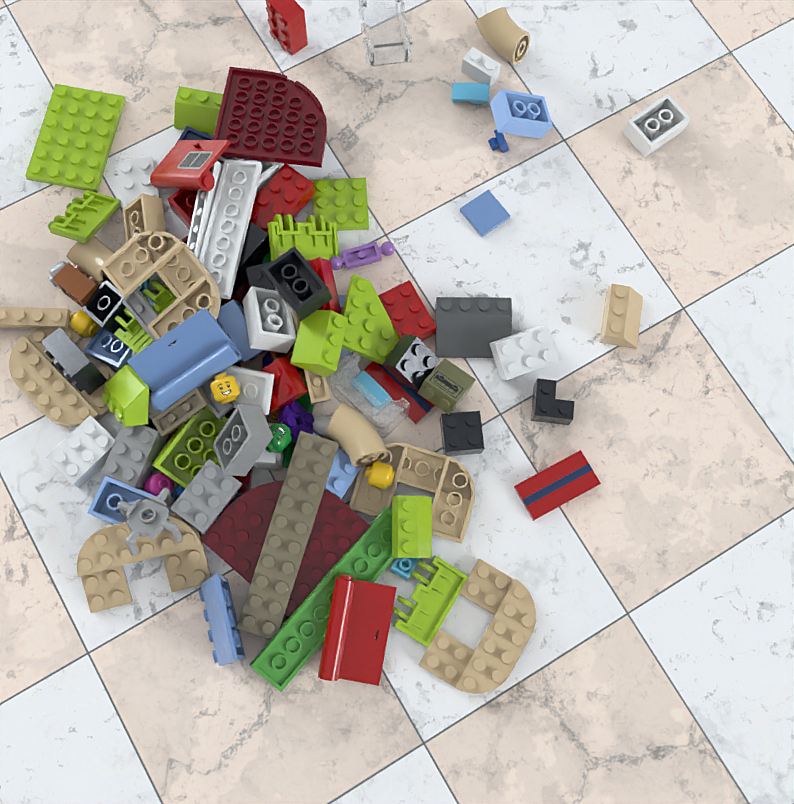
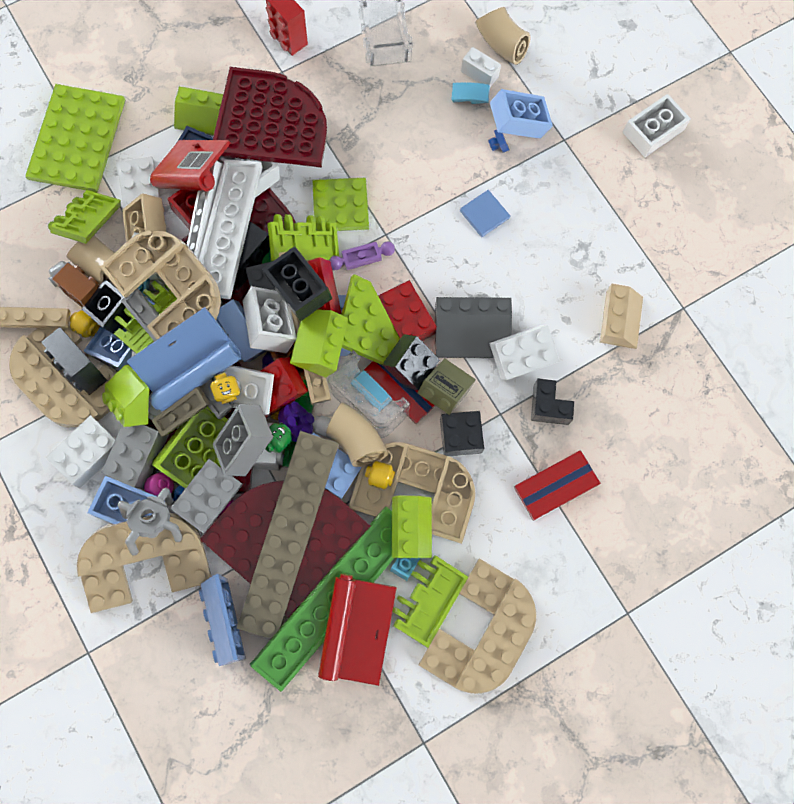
red brick [249,164,315,235] -> none

